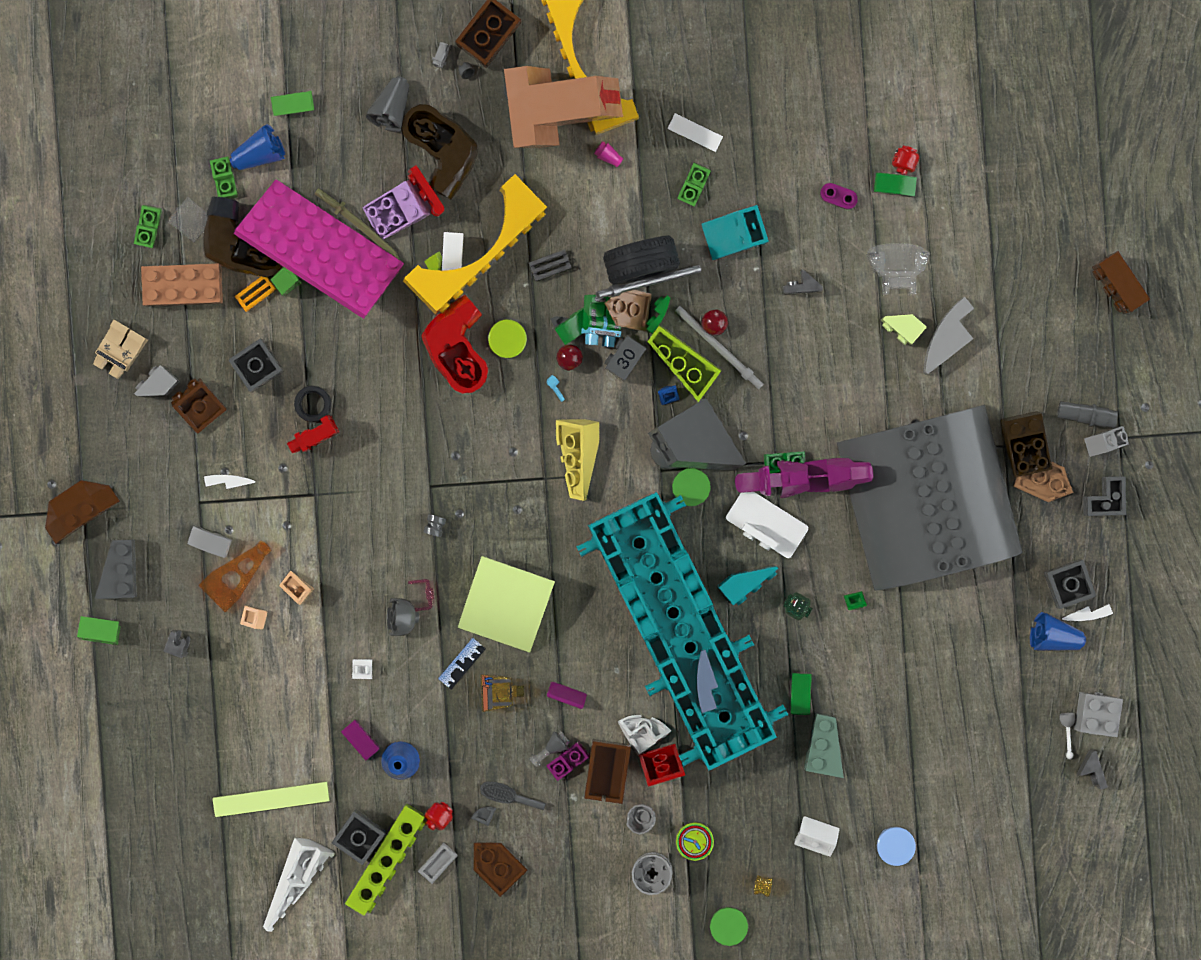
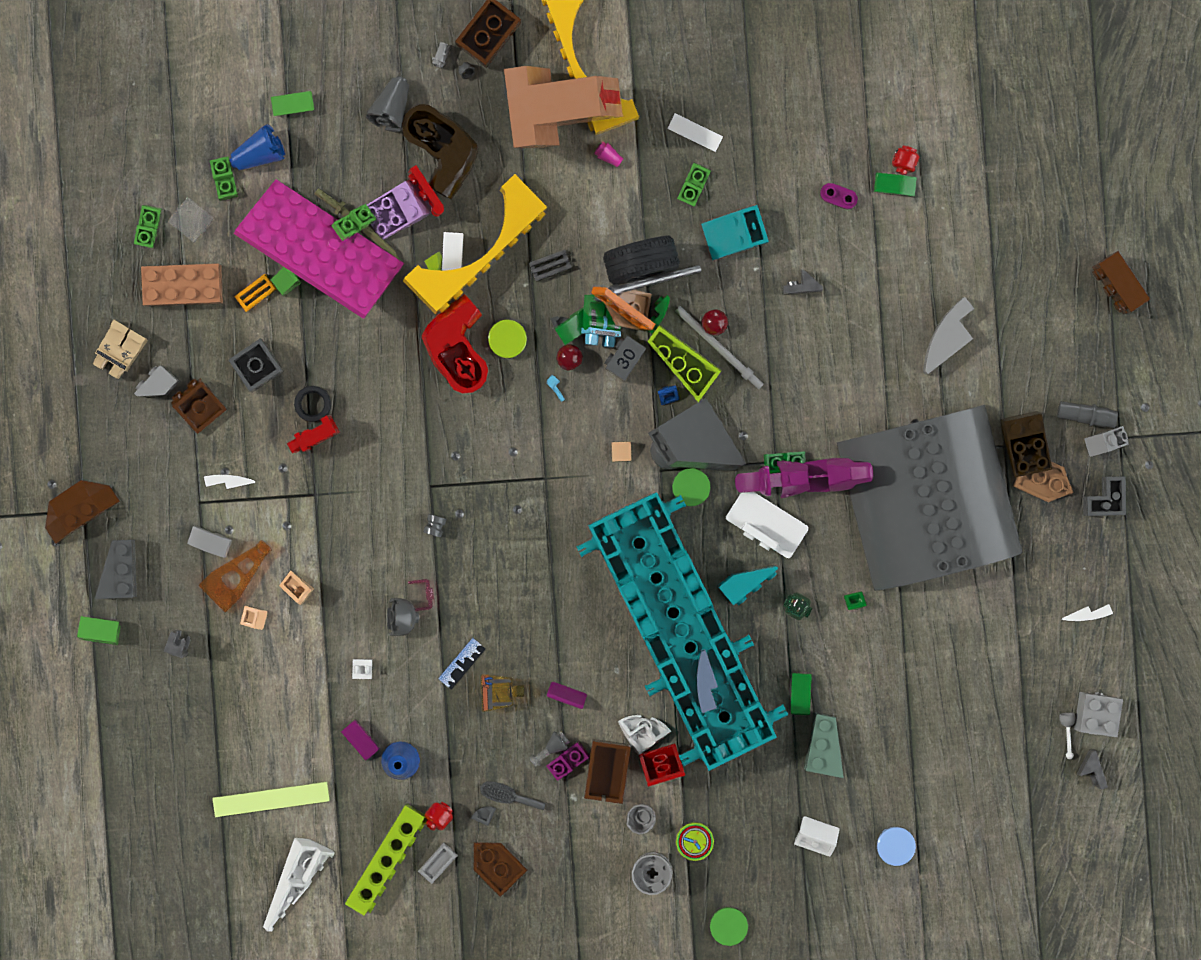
dark brown piece [203,197,282,277] -> none
dark grey brick [332,809,386,865] -> none
yellowish green slope [458,556,555,652] -> none
light yellow wedge [556,419,599,501] -> none
clear yellow wheel [753,875,772,897] -> none
clear piece [866,243,930,296] -> none
yellowish green slope [881,314,926,345] -> none
blue cone [1030,612,1086,651] -> none
dark grey brick [1043,559,1096,609] -> none
none -> bright green slope [332,203,376,241]
none -> orange tile [591,286,655,330]
none -> light nougat slope [611,442,631,462]

